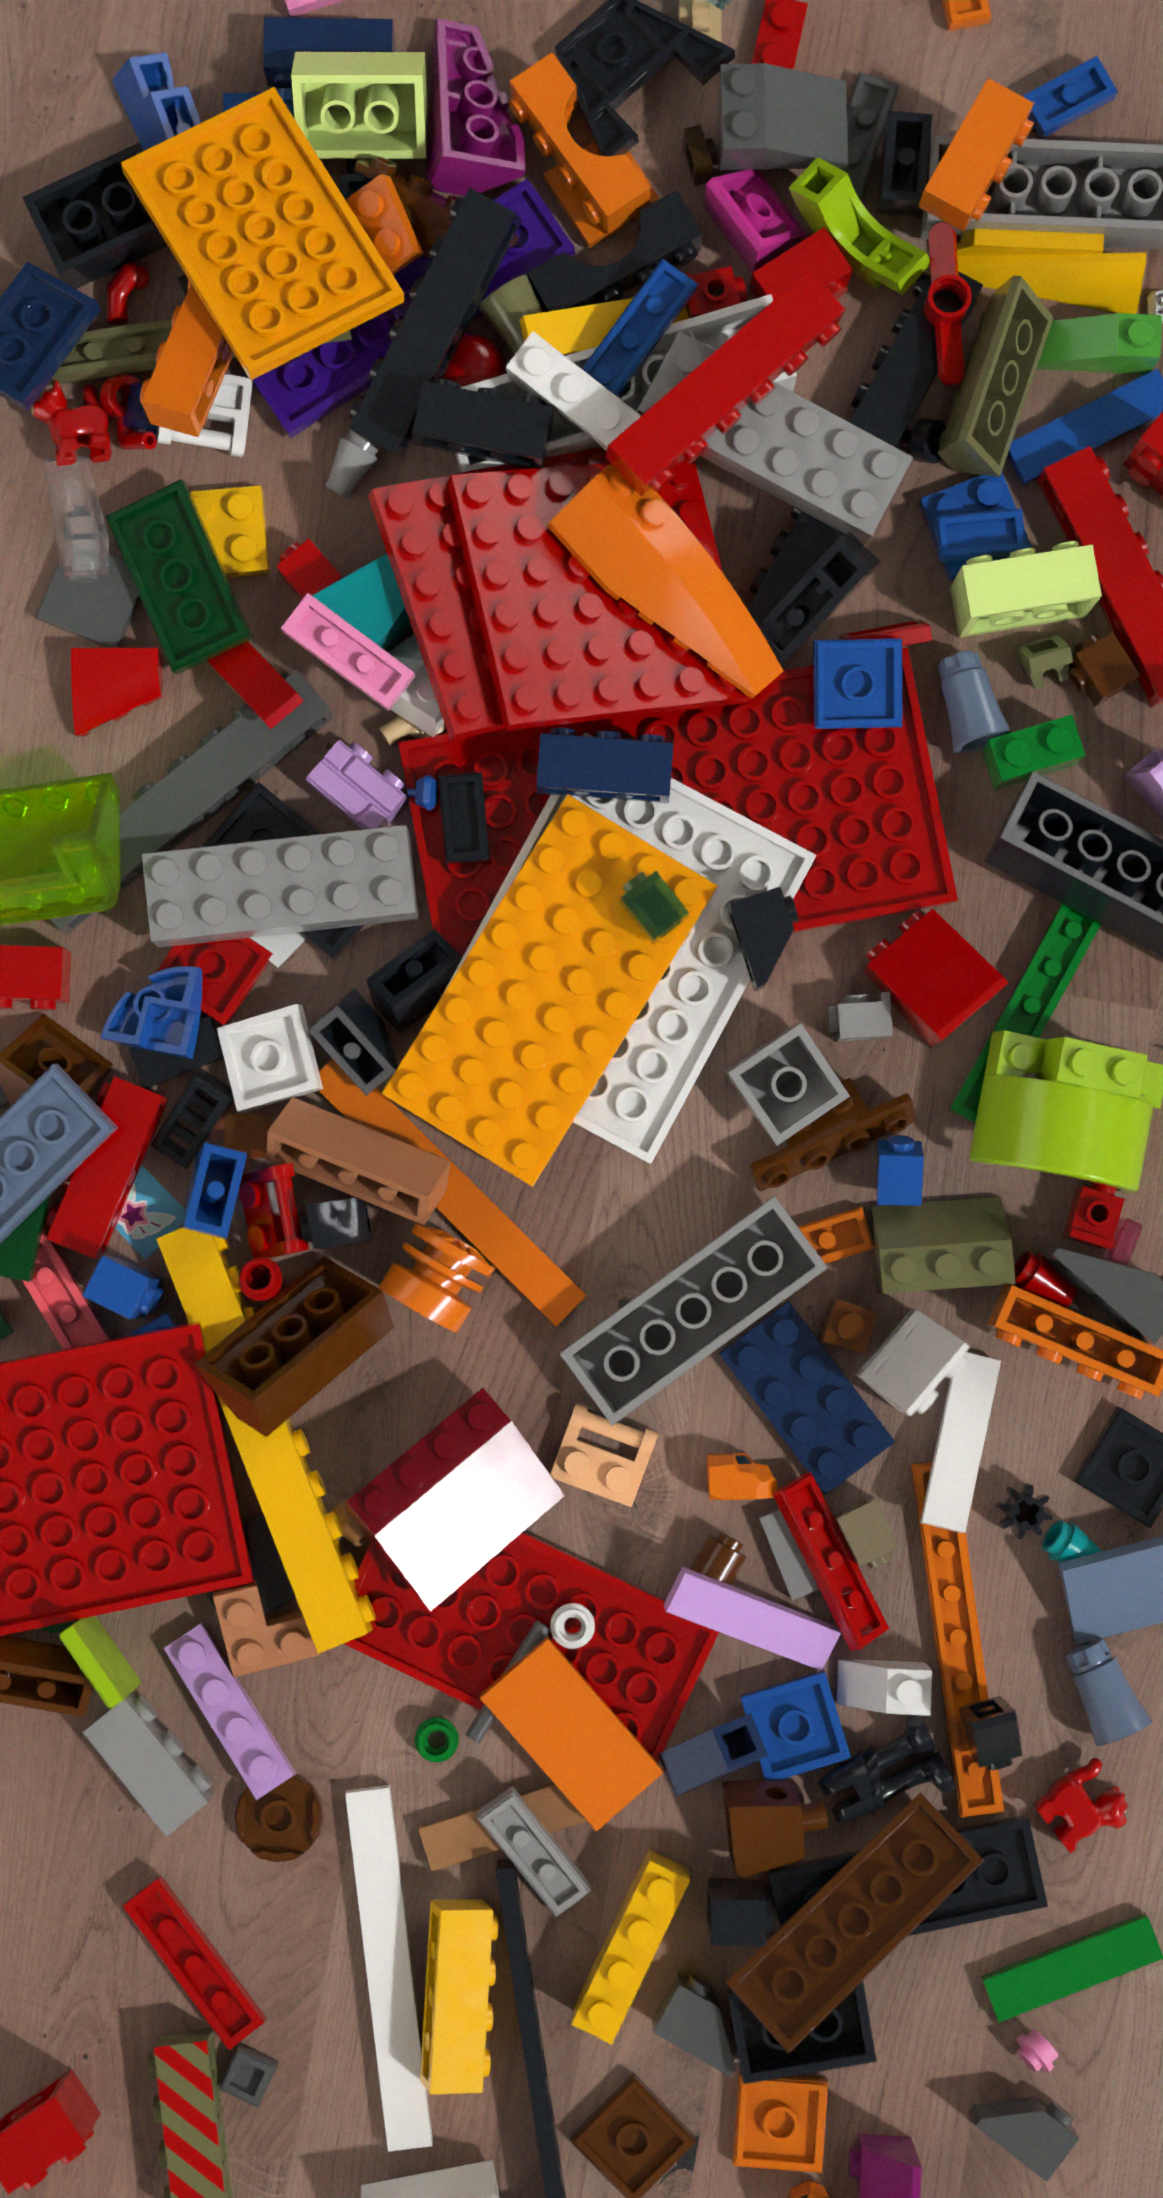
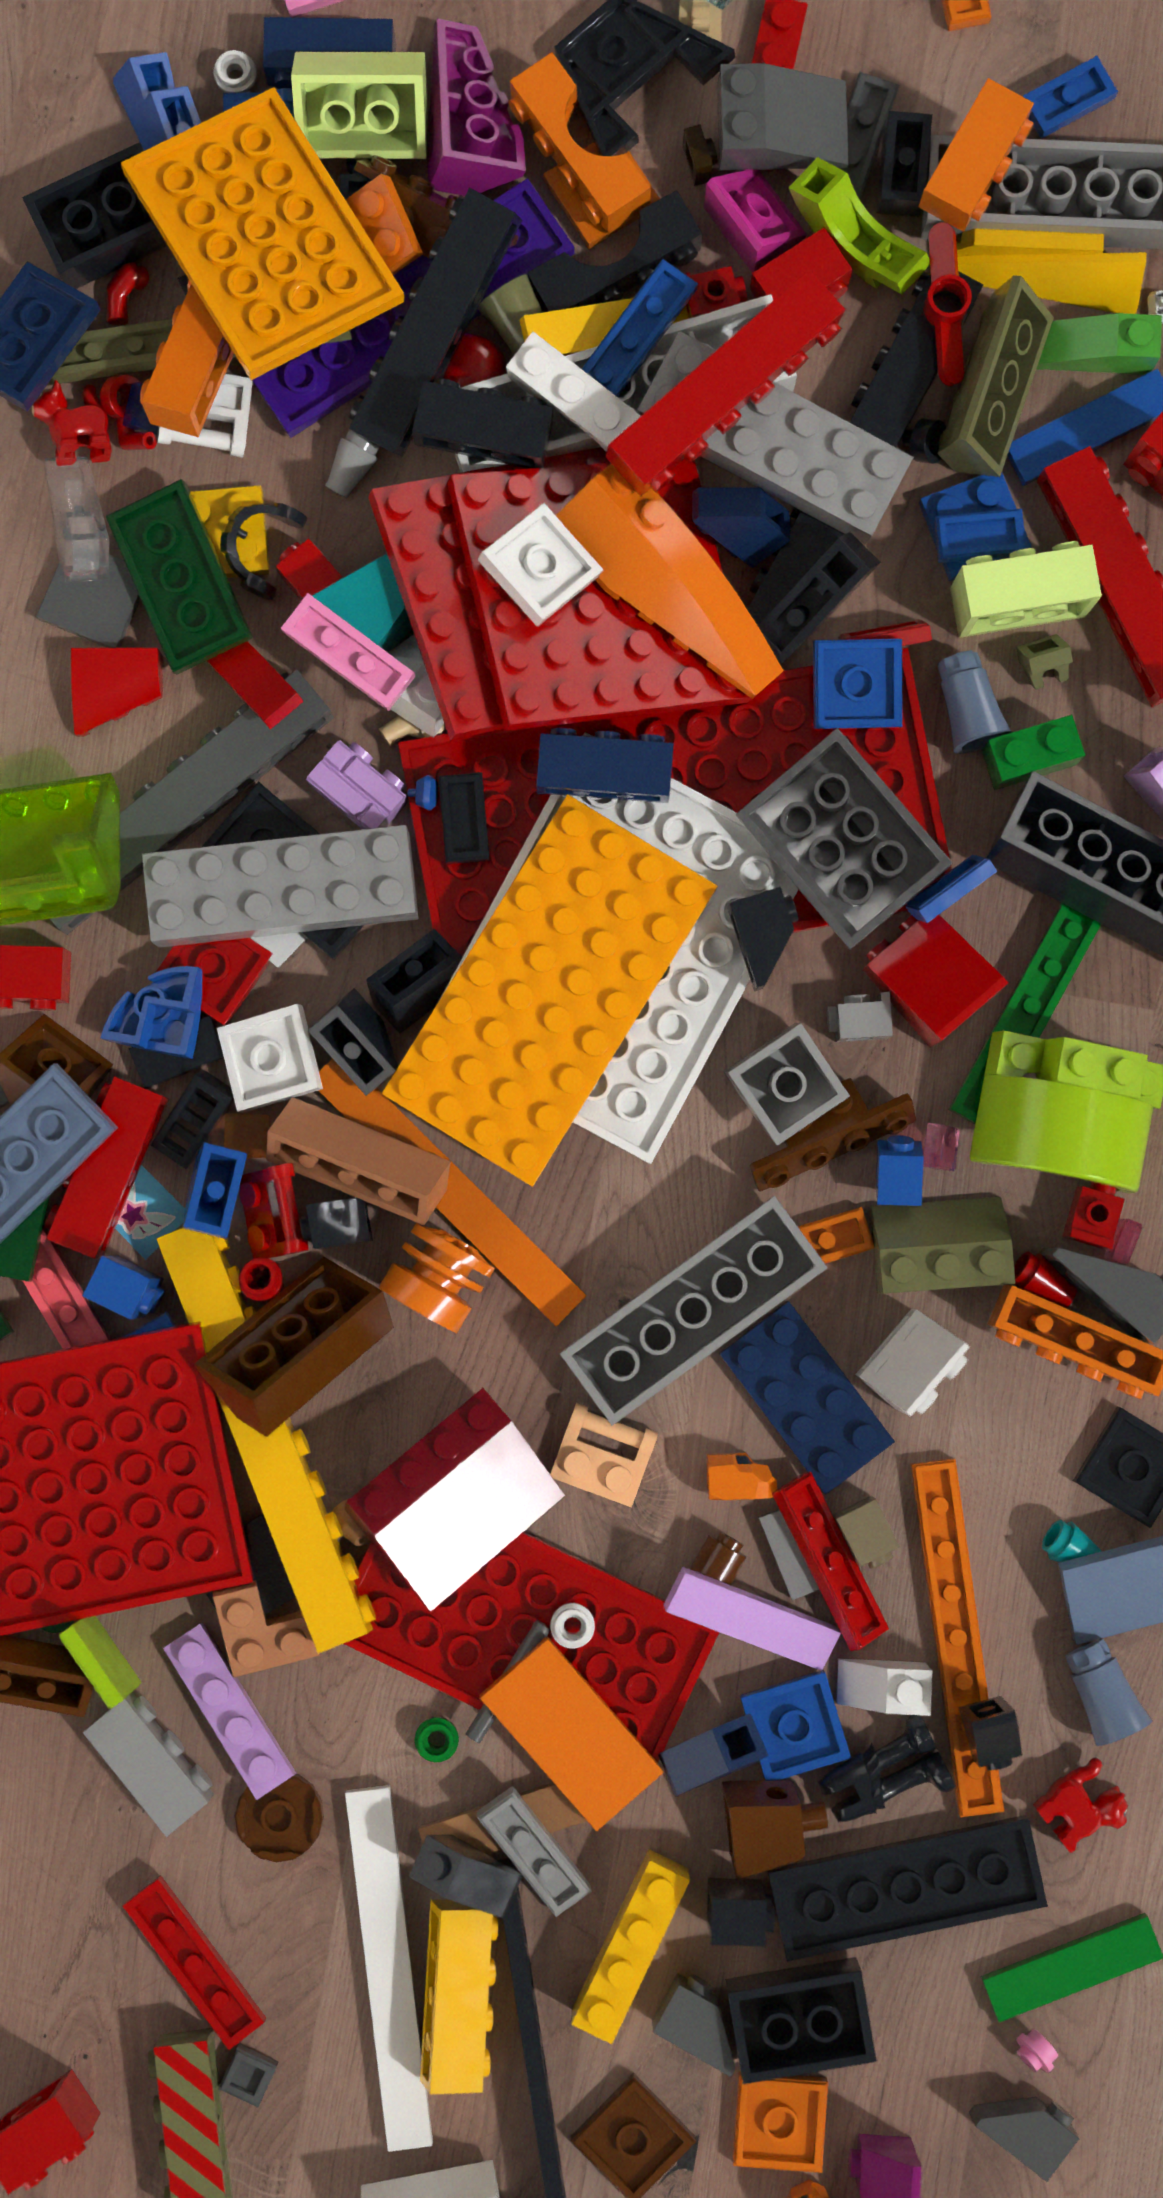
clear green brick [620,871,689,945] -> none
reddish brown plate [726,1793,984,2054] -> none
reddish brown brick [818,1298,878,1355] -> none
white tile [920,1352,1001,1533] -> none
black gear [996,1483,1053,1539] -> none
reddish brown brick [1069,632,1140,707] -> none
none -> white plate [213,50,257,93]
none -> black piece [220,503,307,600]
none -> black slope [409,1834,523,1918]
none -> white plate [477,503,603,627]
none -> dark blue slope [692,487,791,568]
none -> flat silver slope [736,728,952,949]
none -> blue tile [905,855,997,923]
none -> clear pink tile [923,1123,960,1172]

